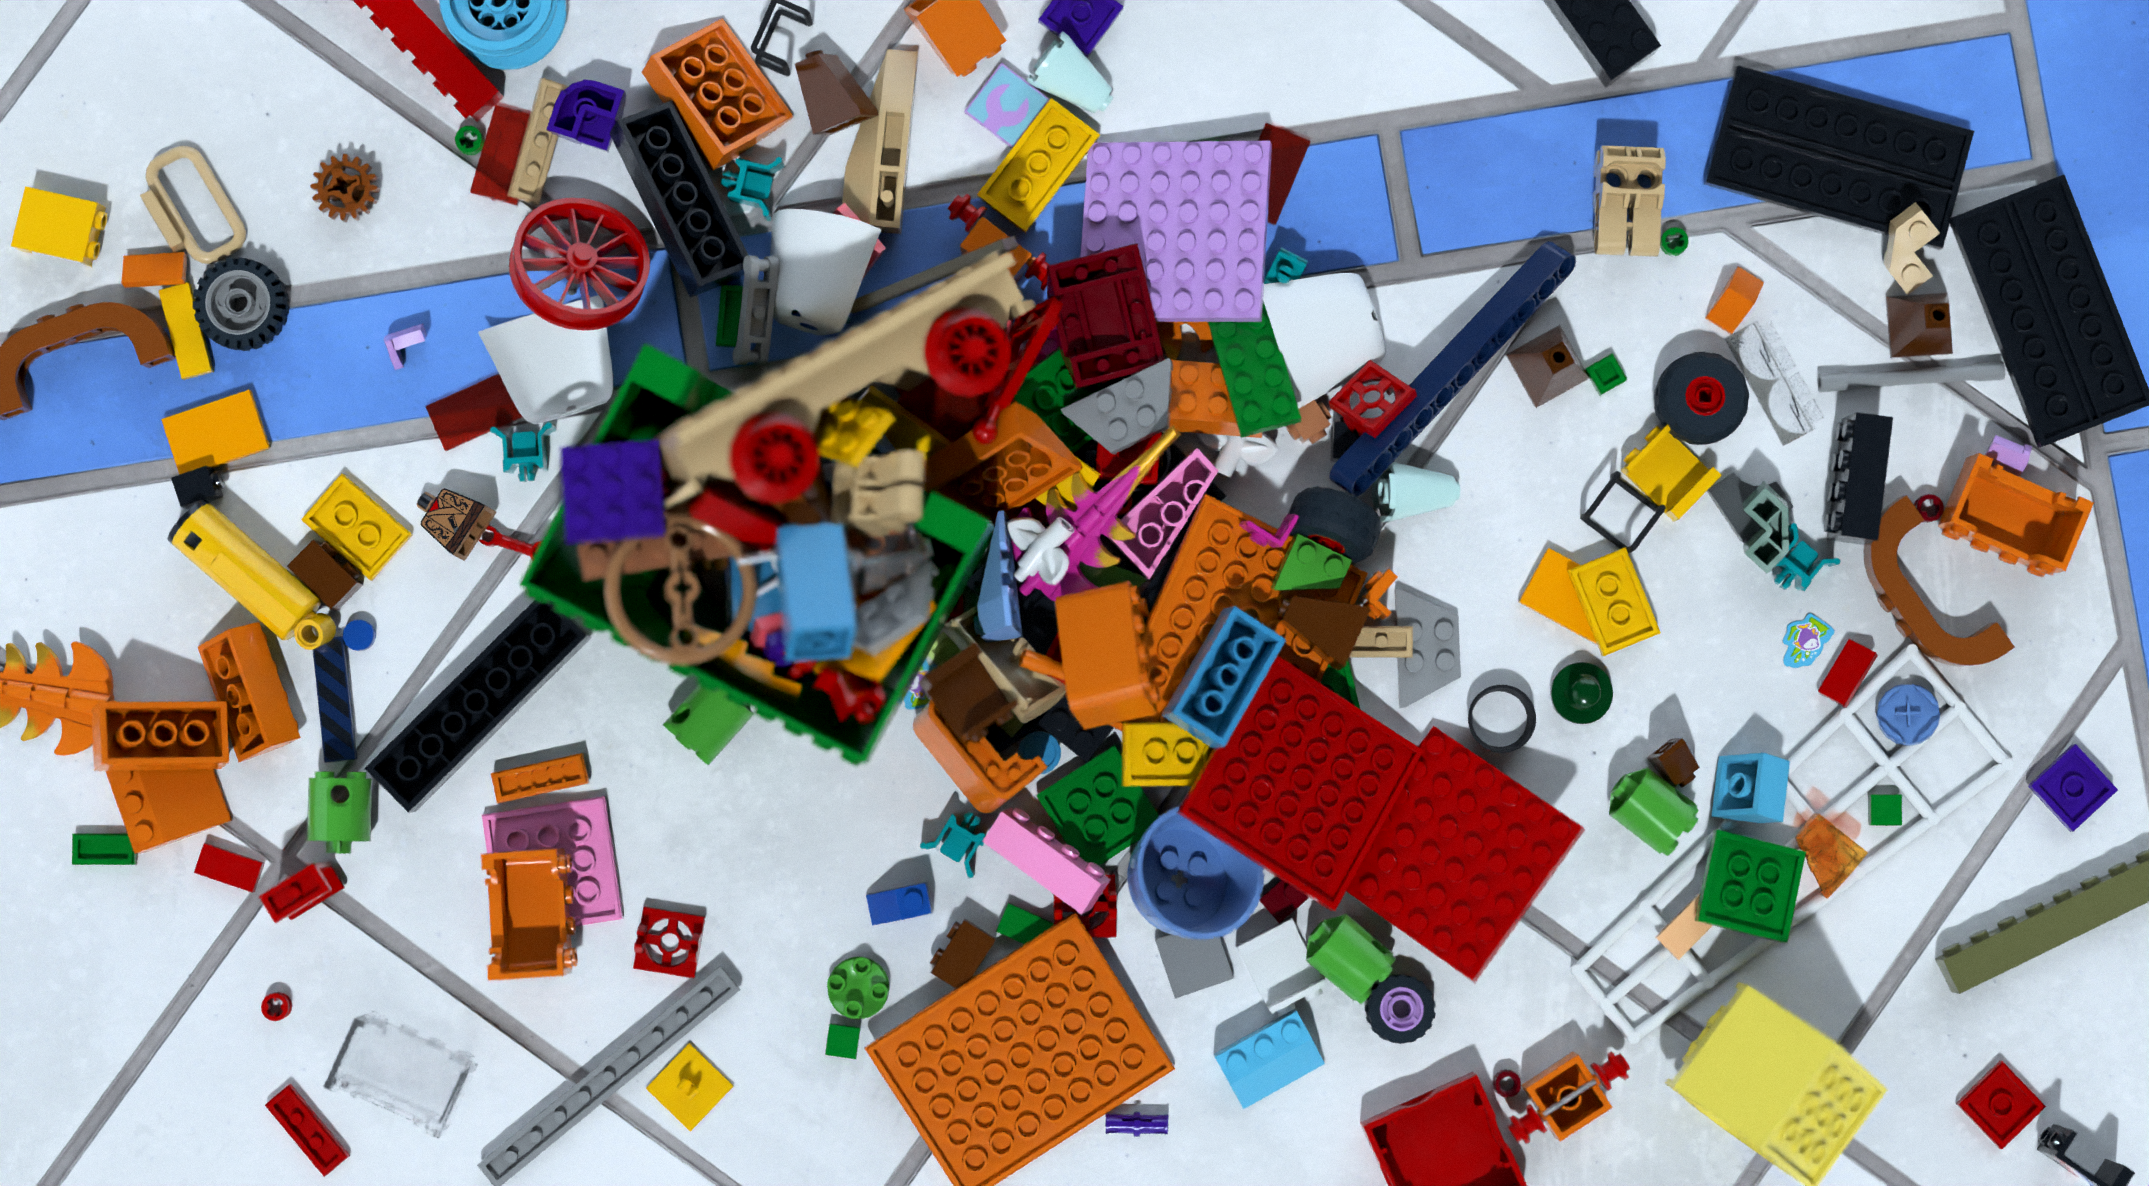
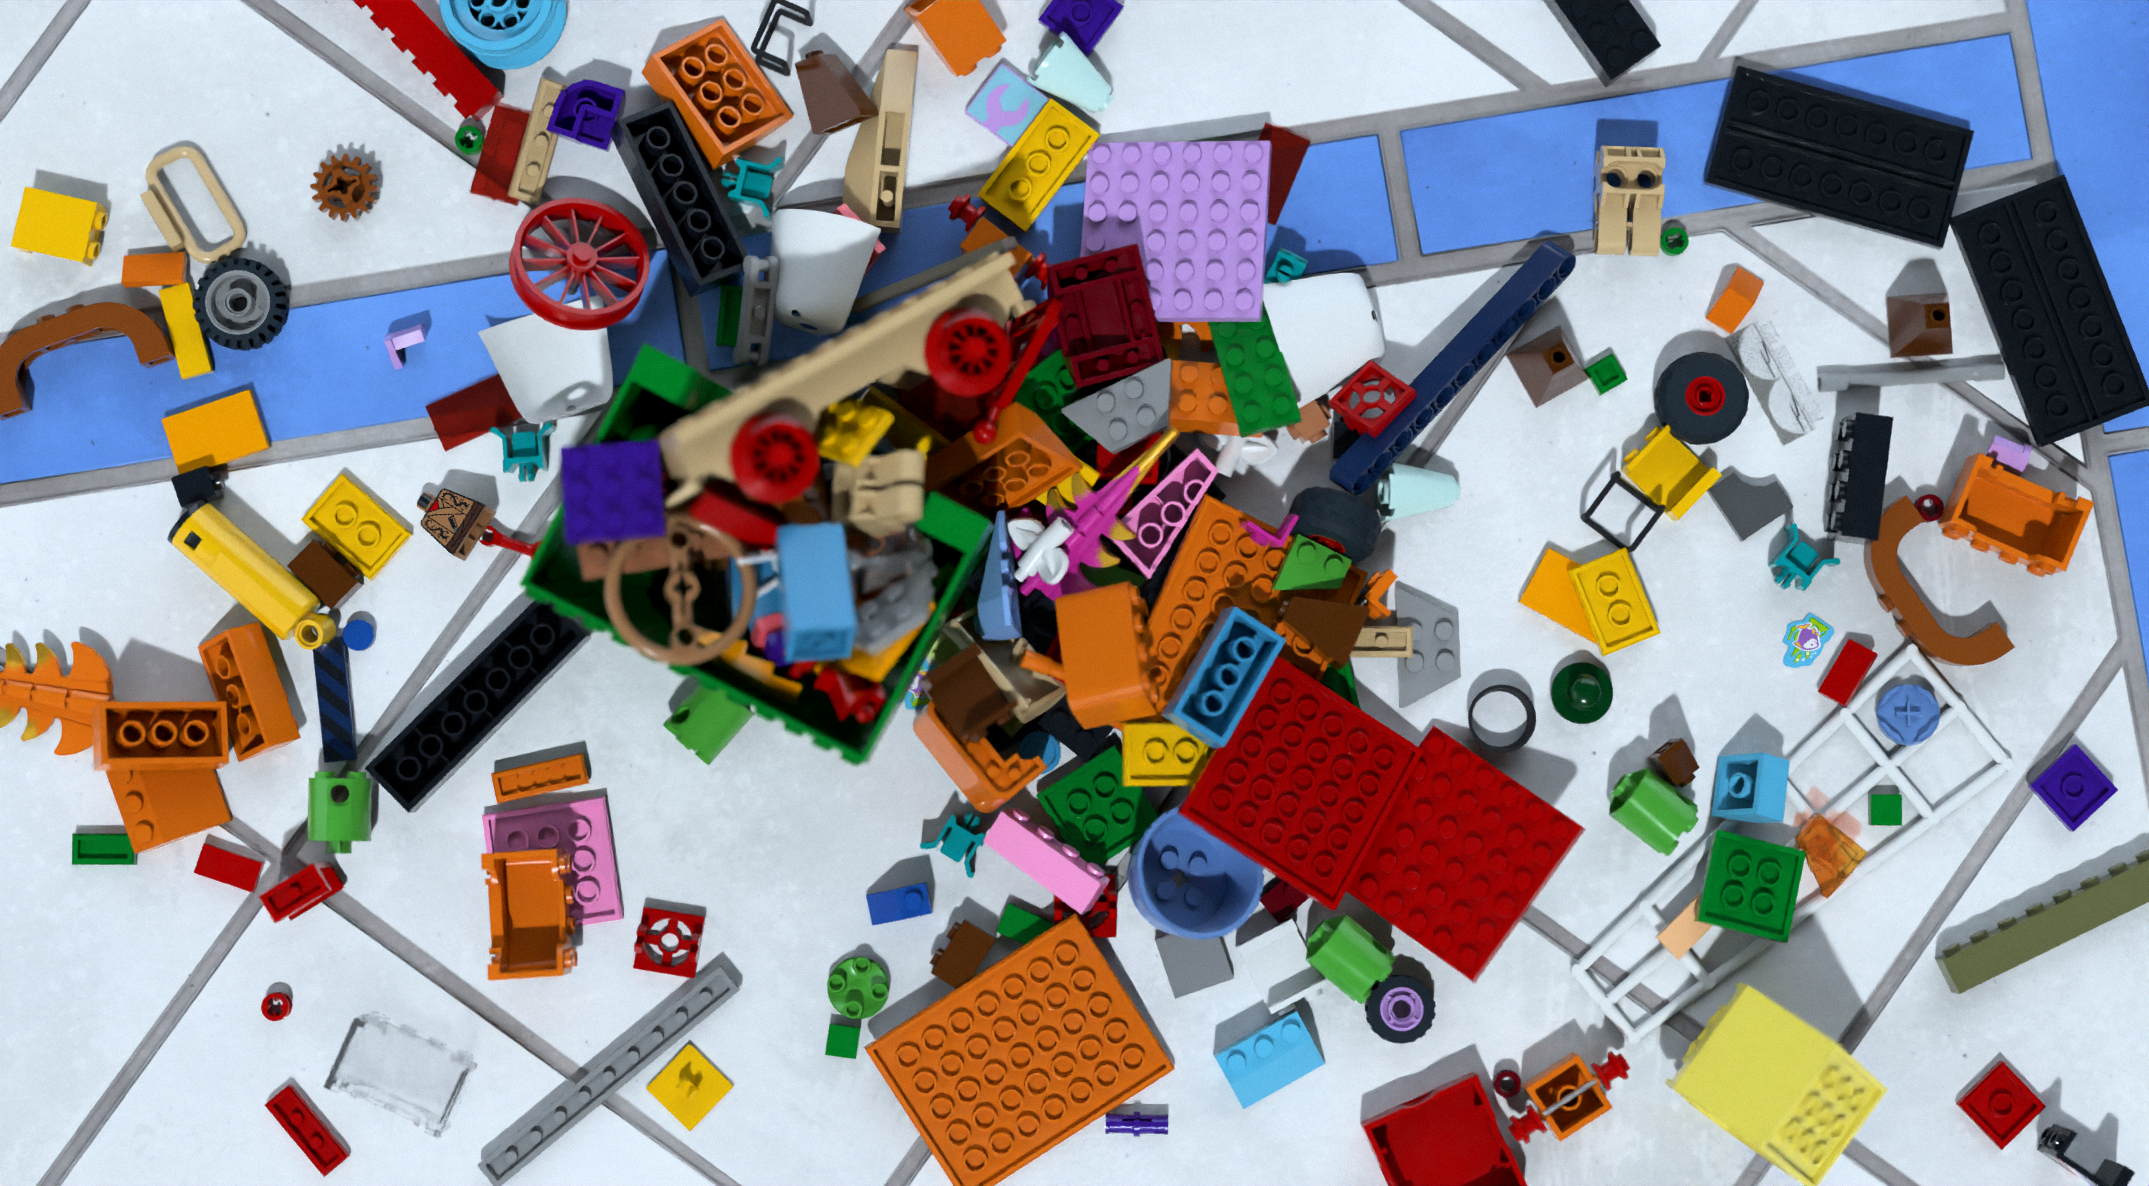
sand green brick [1742,481,1789,574] -> none
tan brick [1883,202,1940,295] -> none

